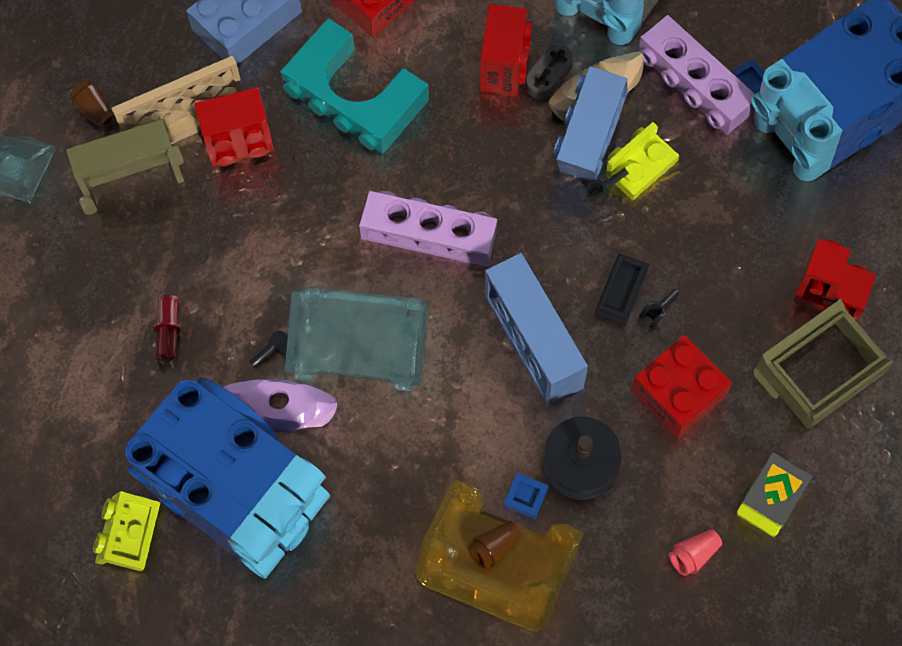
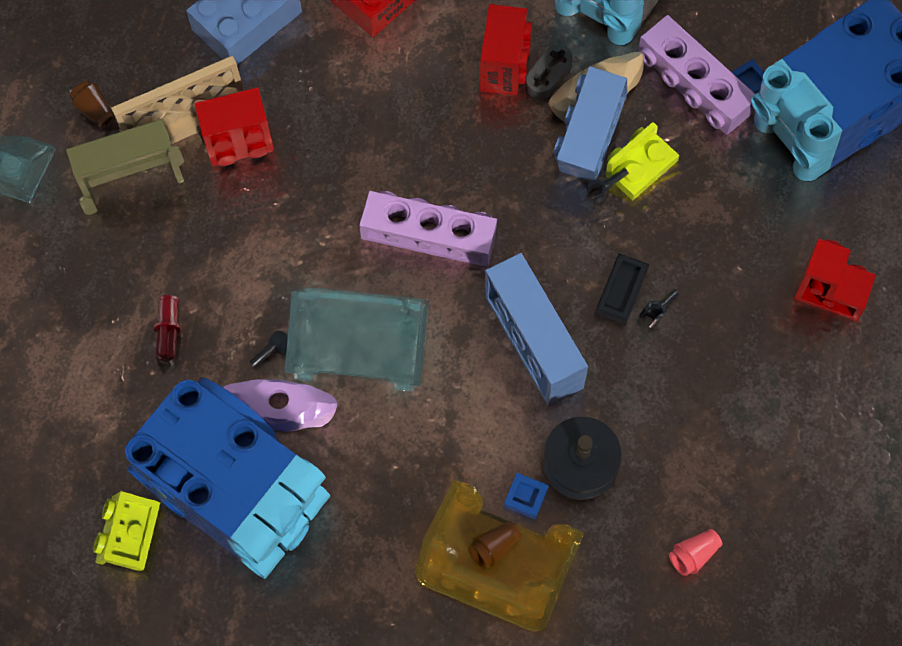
teal arch [280,18,429,154] -> none
red brick [631,335,732,439] -> none
piece [737,452,813,537] -> none
olive piece [753,299,893,430] -> none

